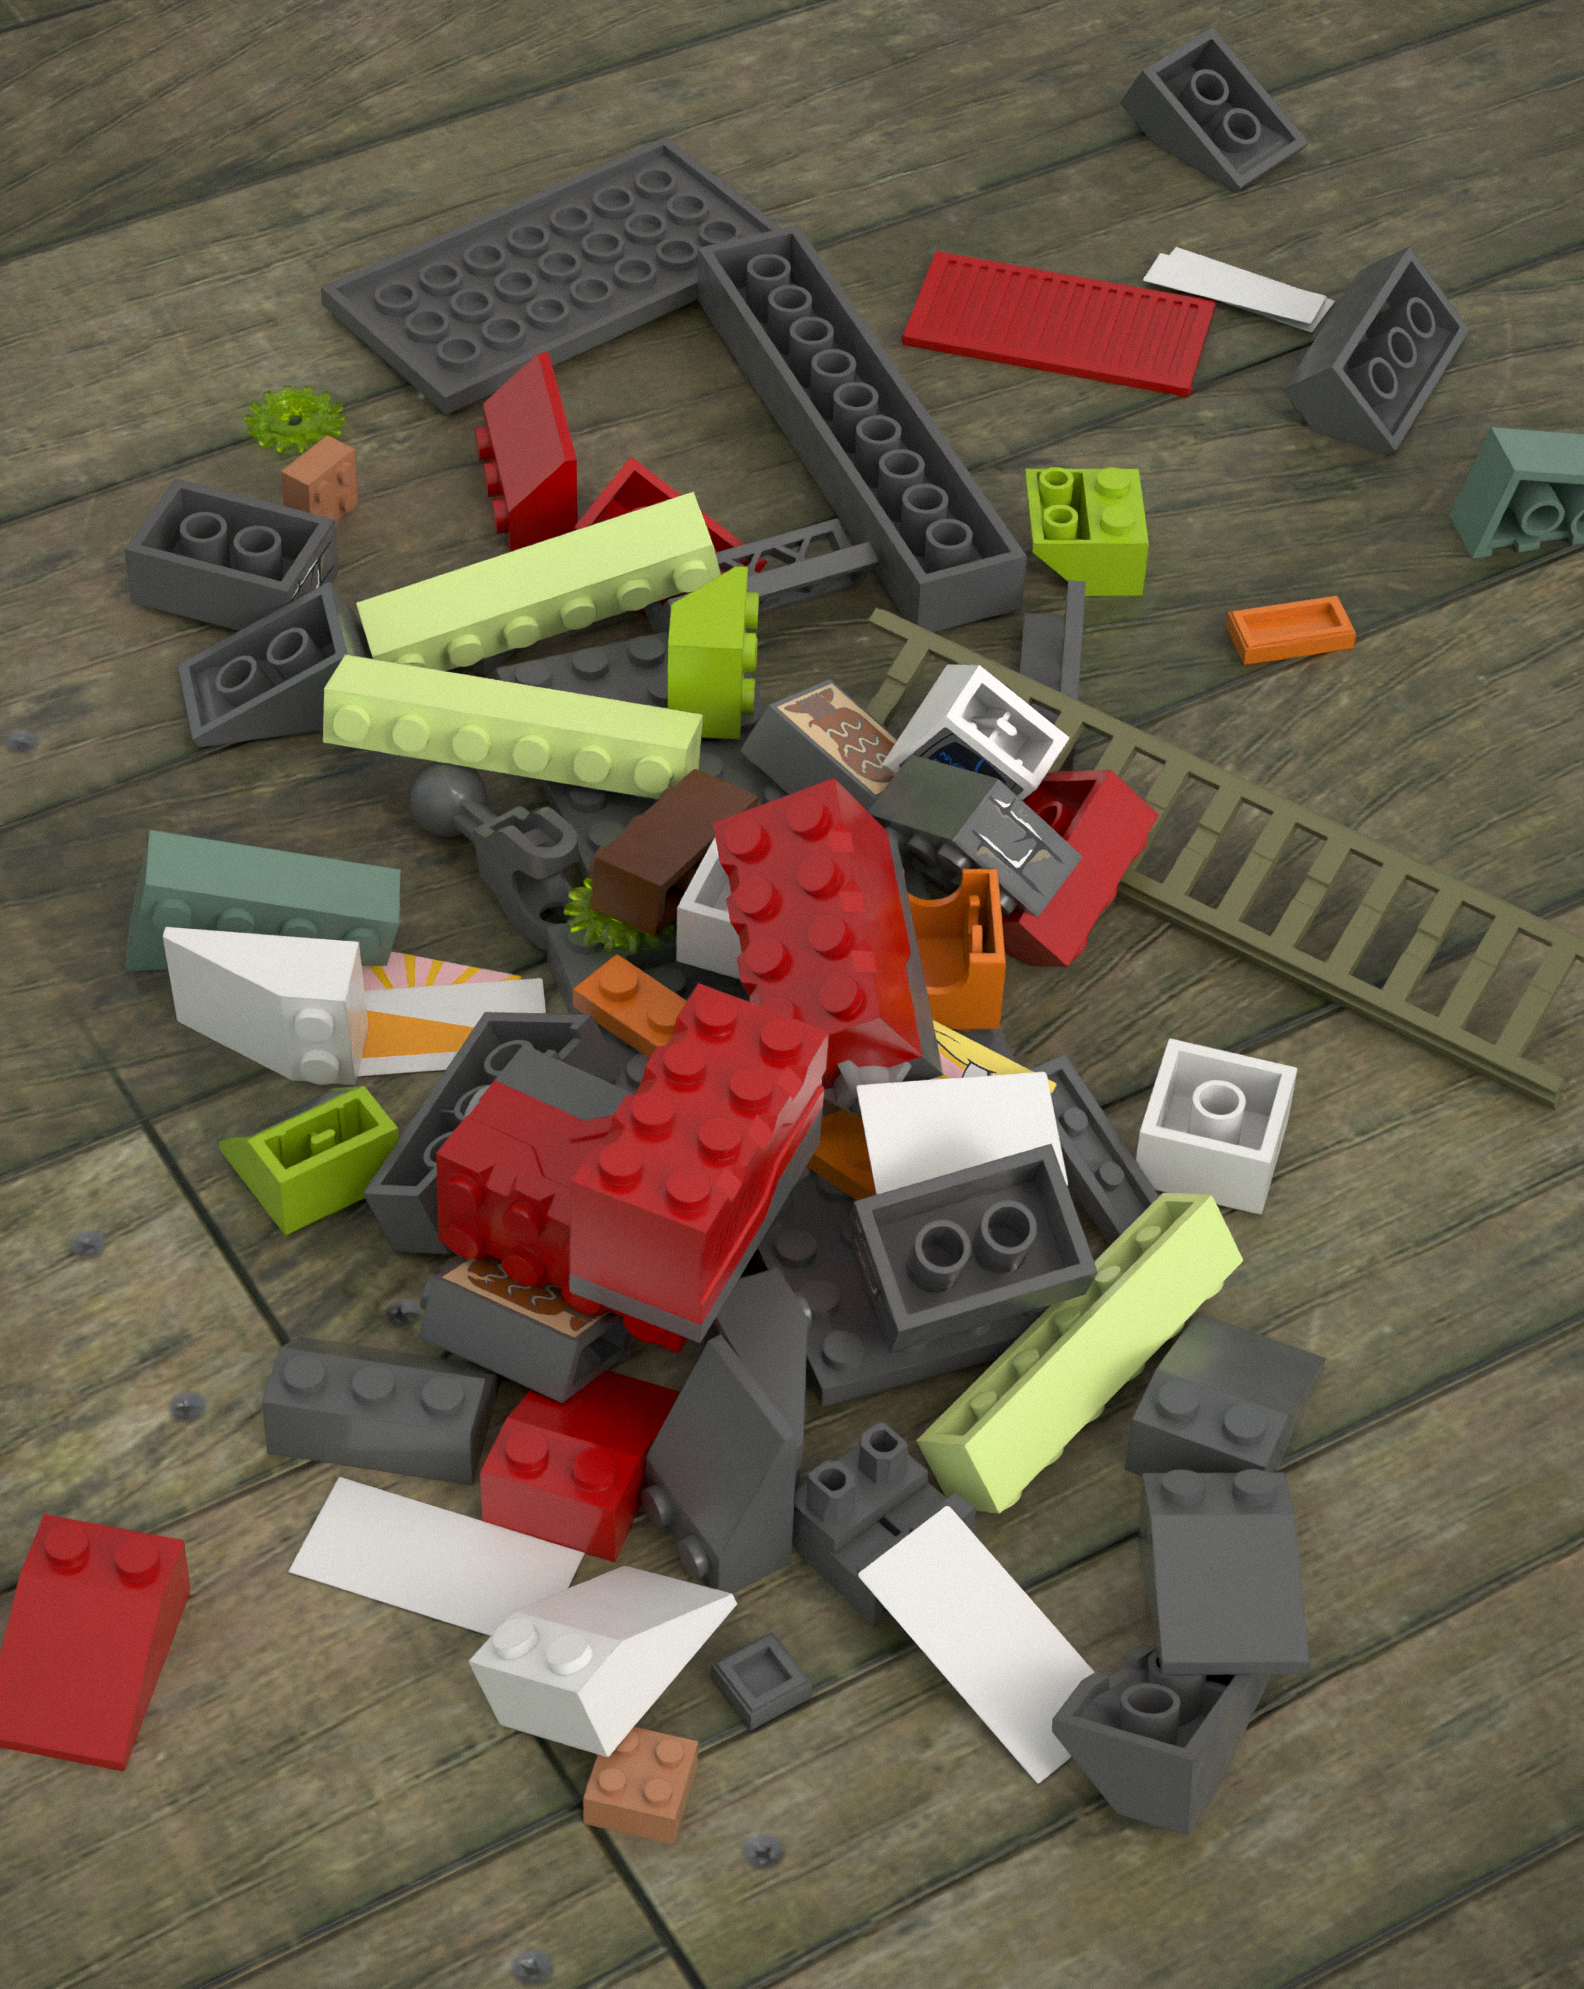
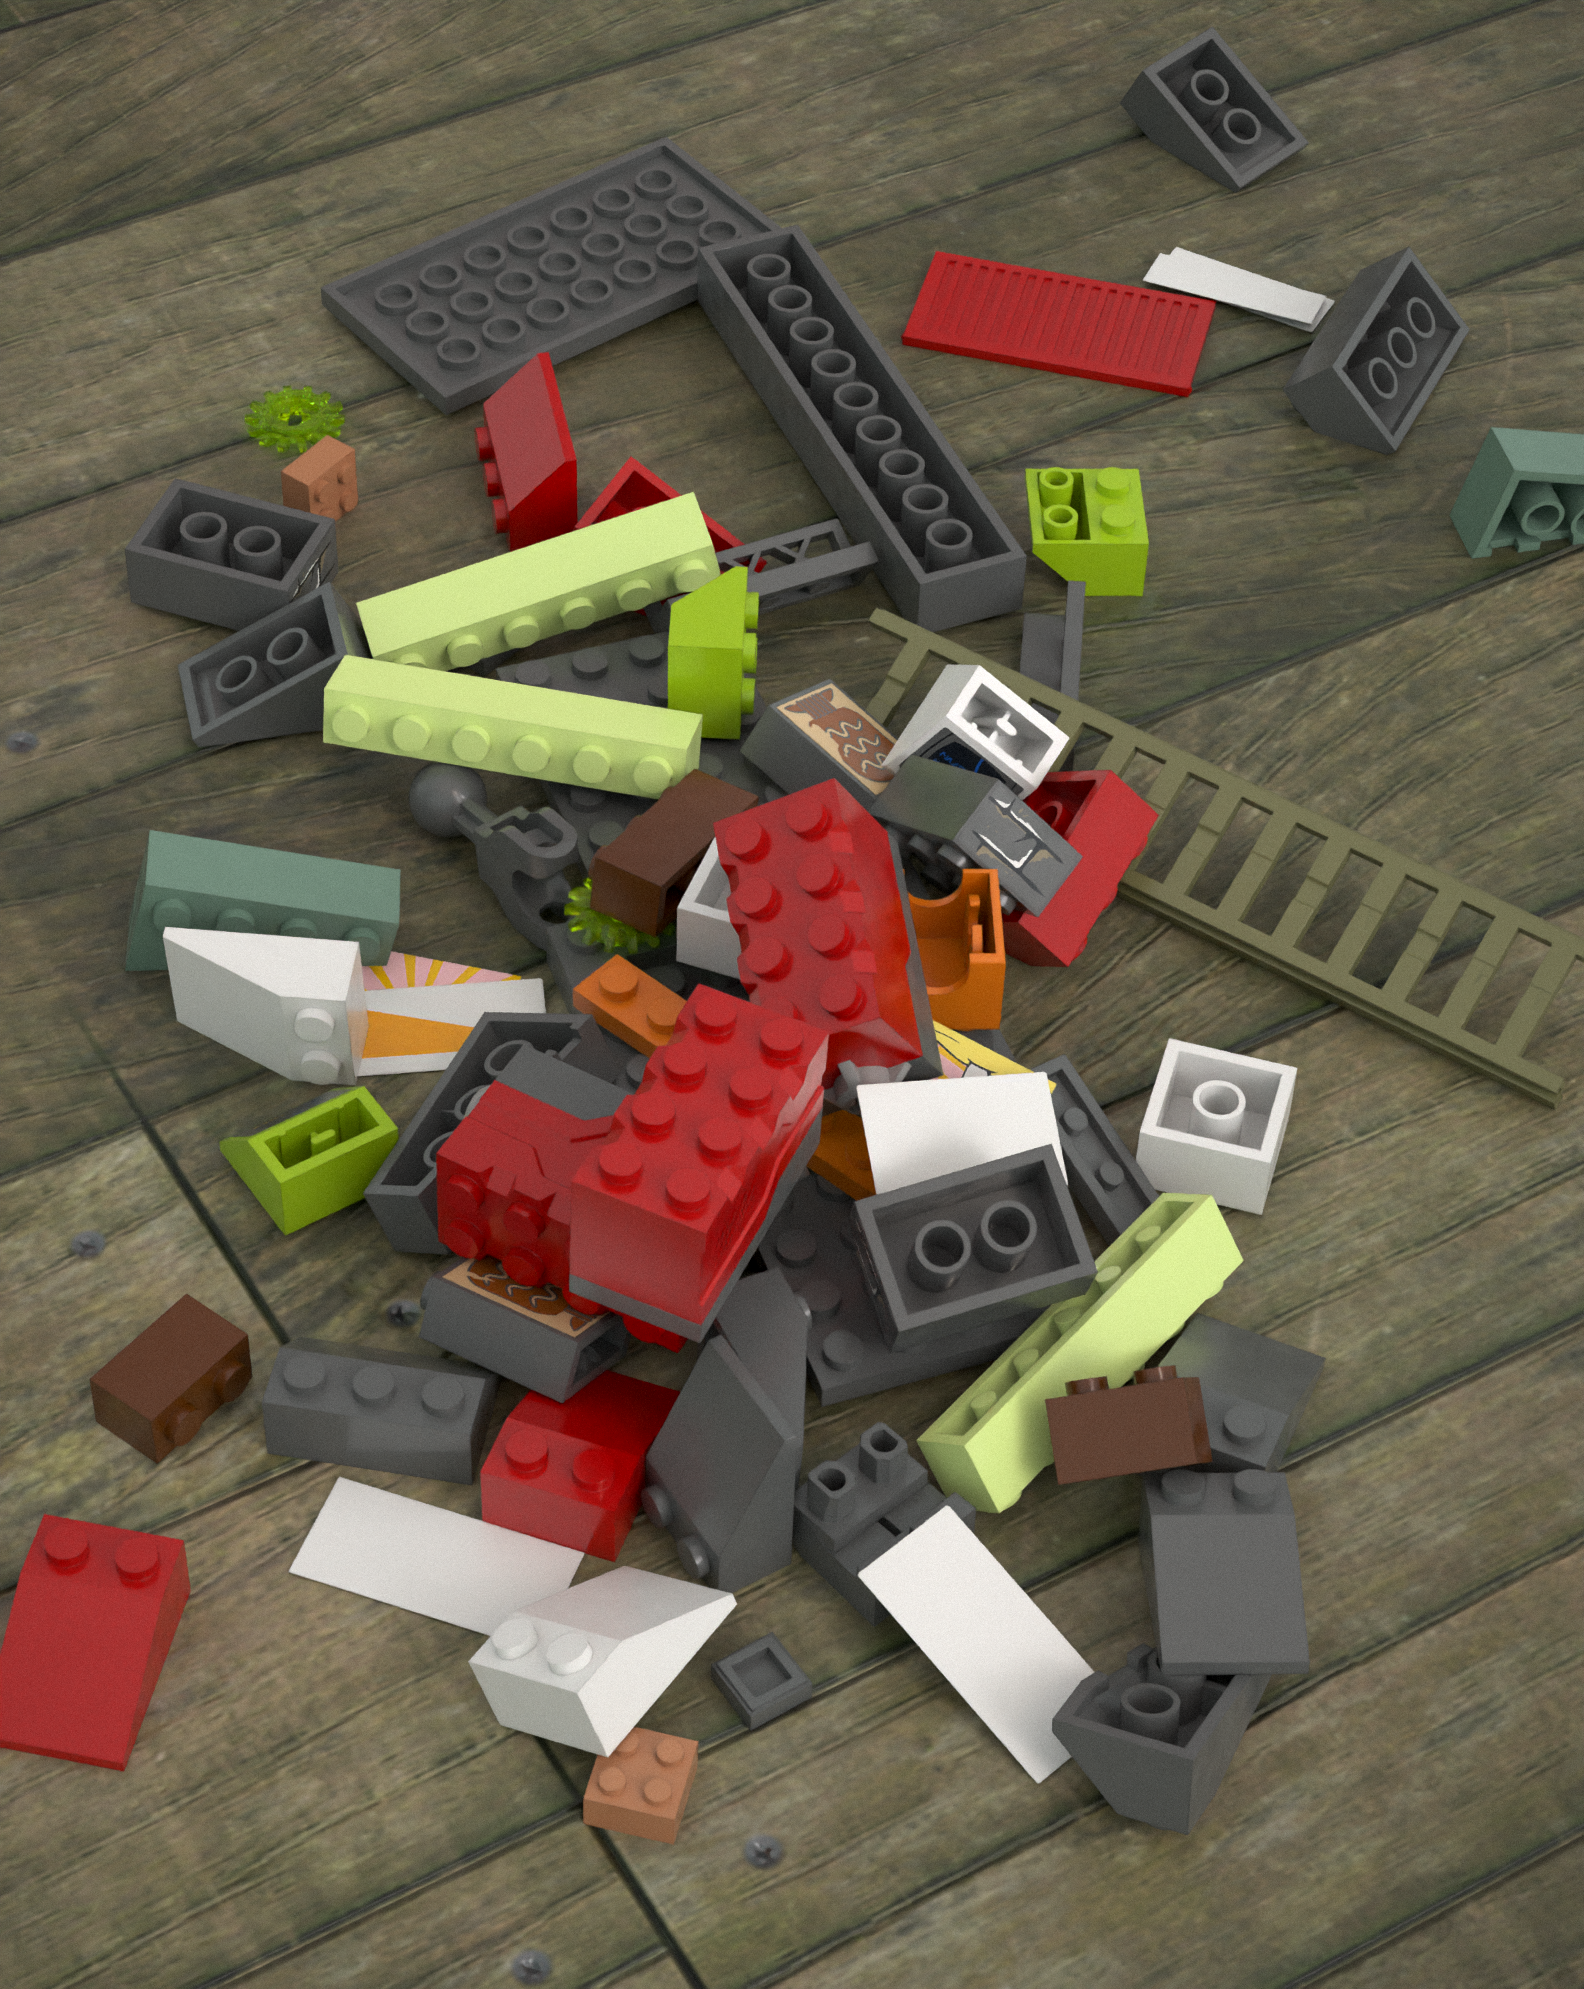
orange tile [1226,596,1356,665] -> none
none -> reddish brown brick [89,1293,253,1464]
none -> reddish brown brick [1045,1365,1213,1485]

